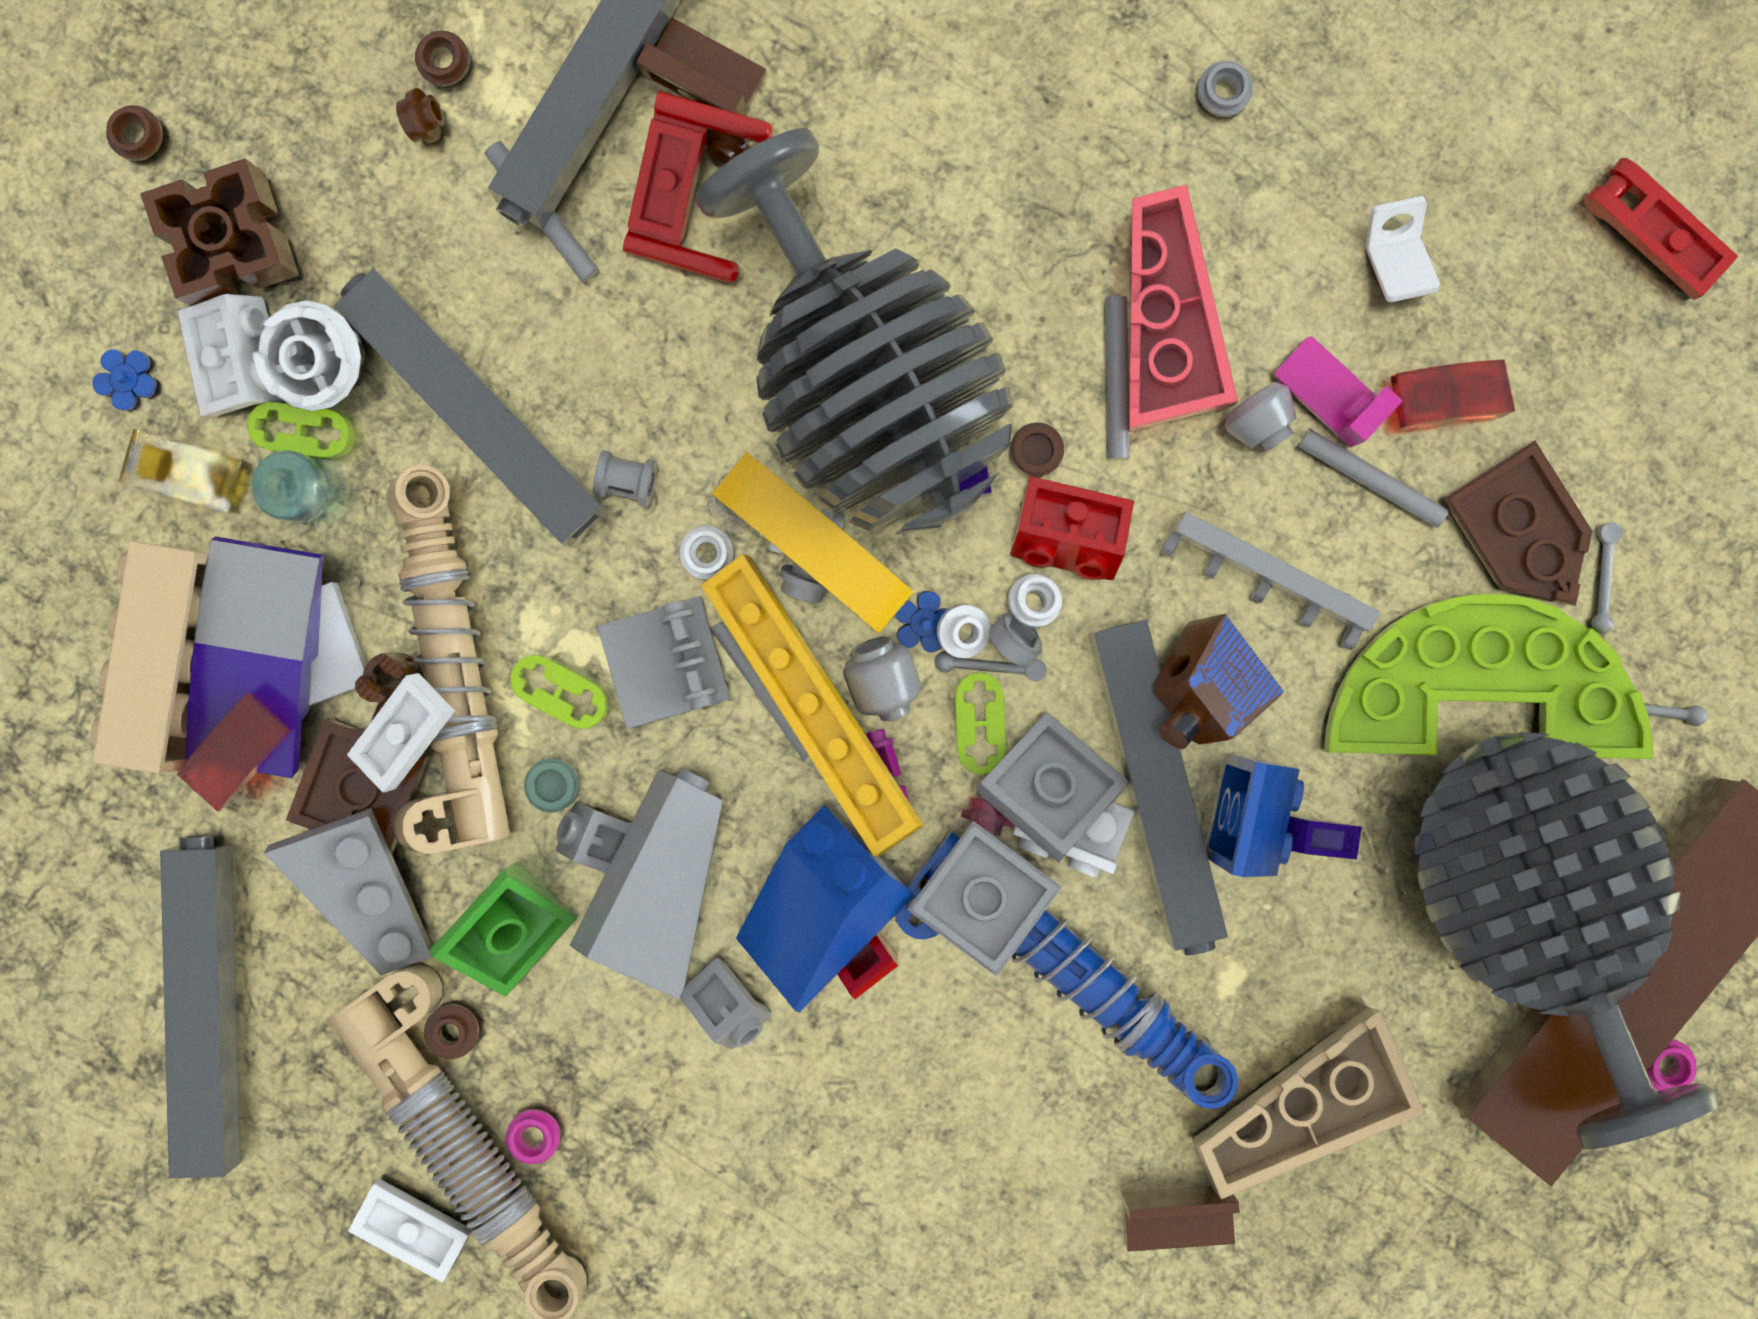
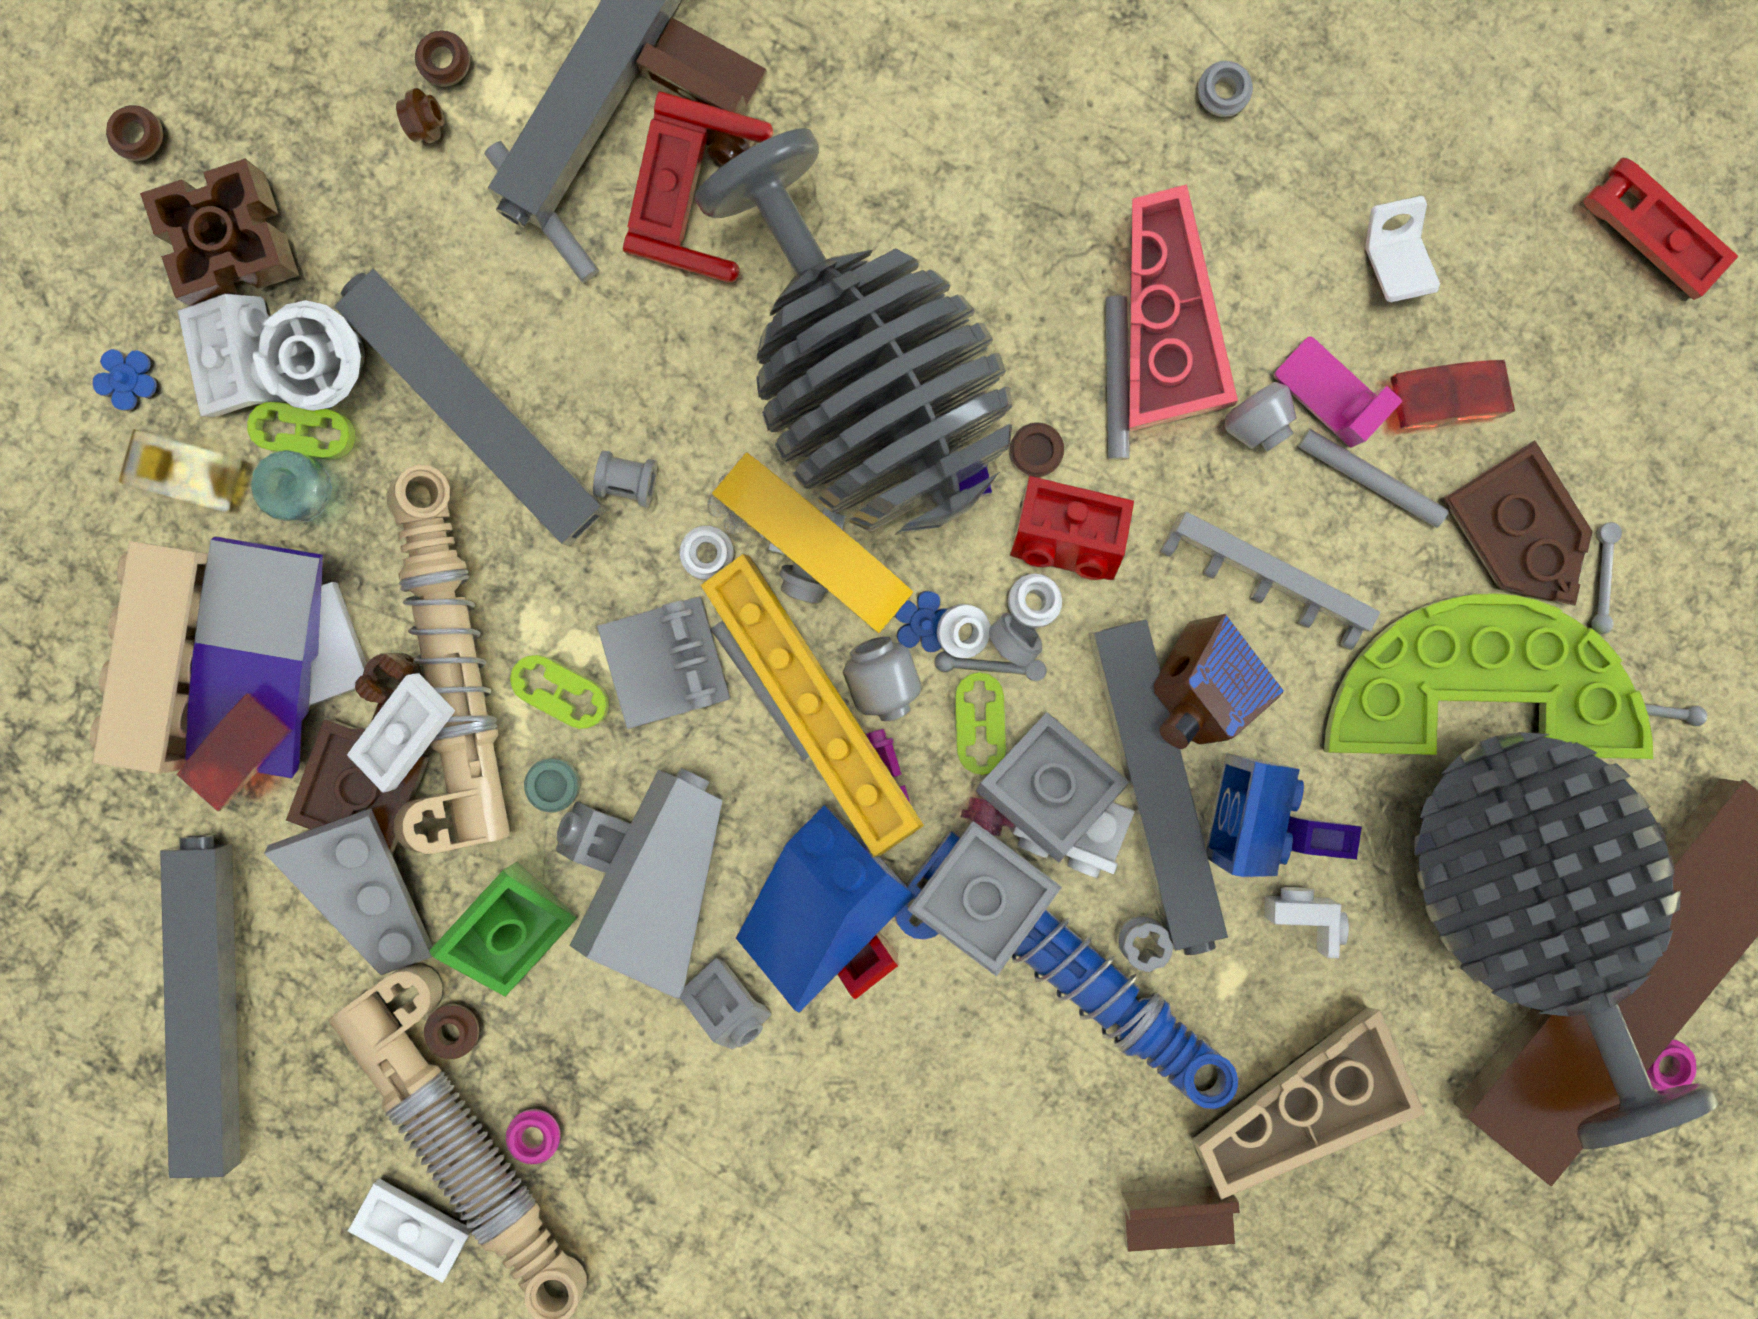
none -> light grey bush [1118,916,1173,972]
none -> white bracket [1264,887,1349,958]

